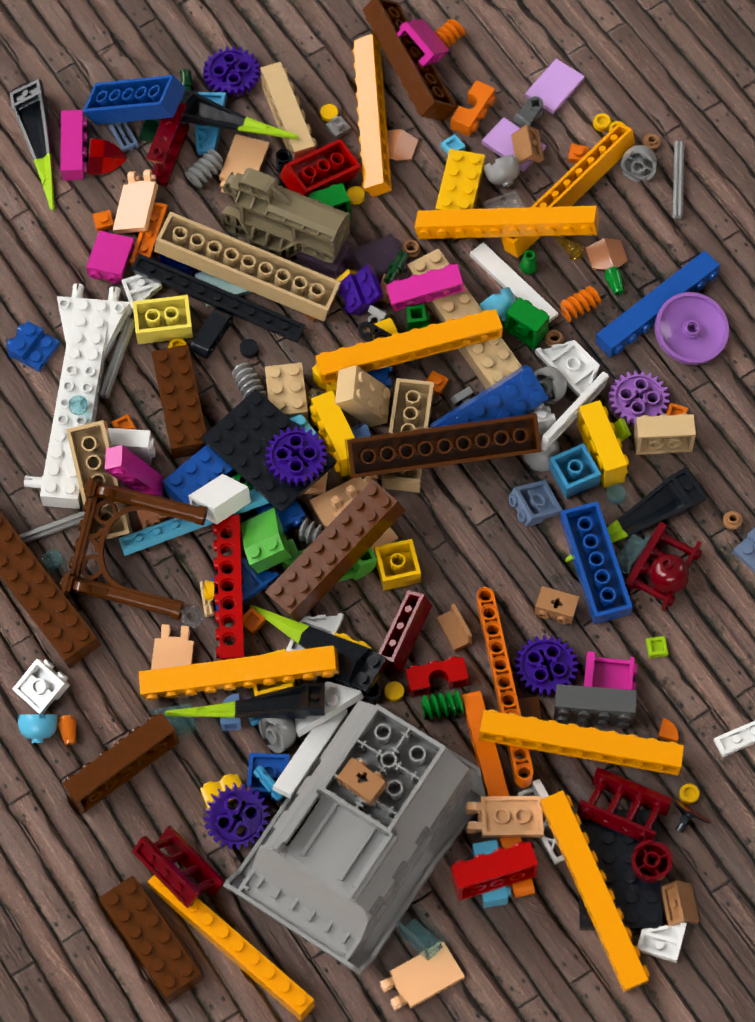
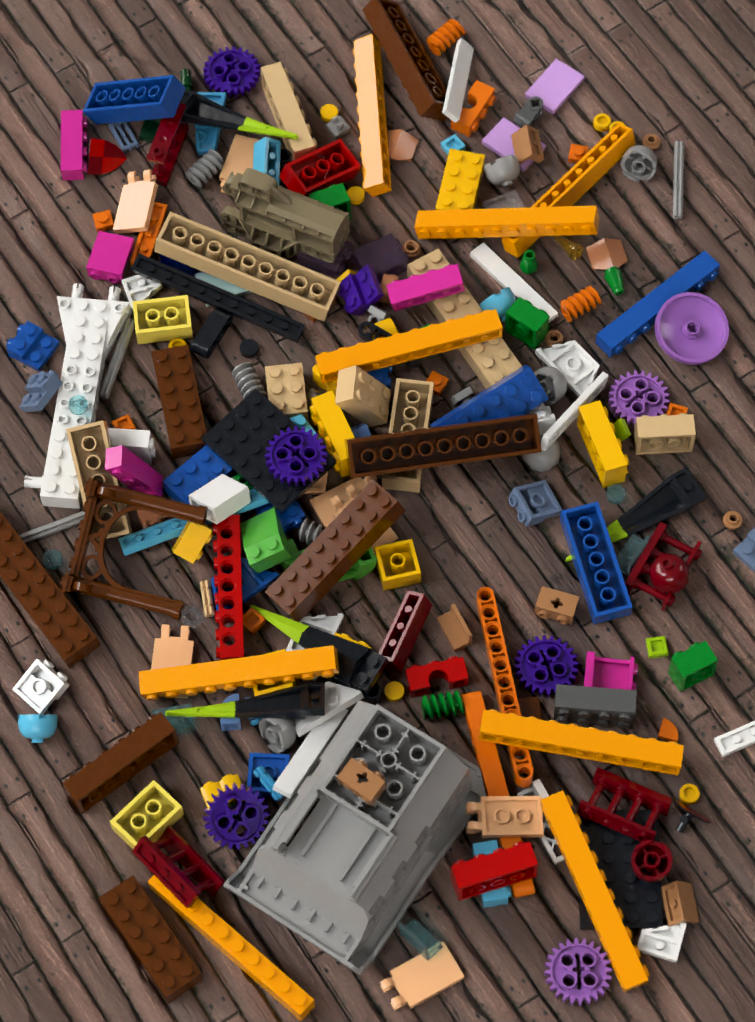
black plate [10,79,55,211] -> none
orange cone [57,715,76,746] -> none
yellow tile [204,581,214,601] -> none
dark green pin [383,250,410,284] -> none
dark pink panel [397,18,449,66] -> none
green brick [406,305,430,332] -> none
dark azure brick [549,443,601,499] -> none
none -> sand blue plate [19,370,63,412]
none -> light yellow brick [110,780,184,849]
none -> yellow brick [172,521,213,564]
none -> medium azure brick [253,137,281,185]
none -> white tile [442,38,474,123]
none -> medium lavender gear [544,938,612,1006]
none -> green brick [668,641,718,692]

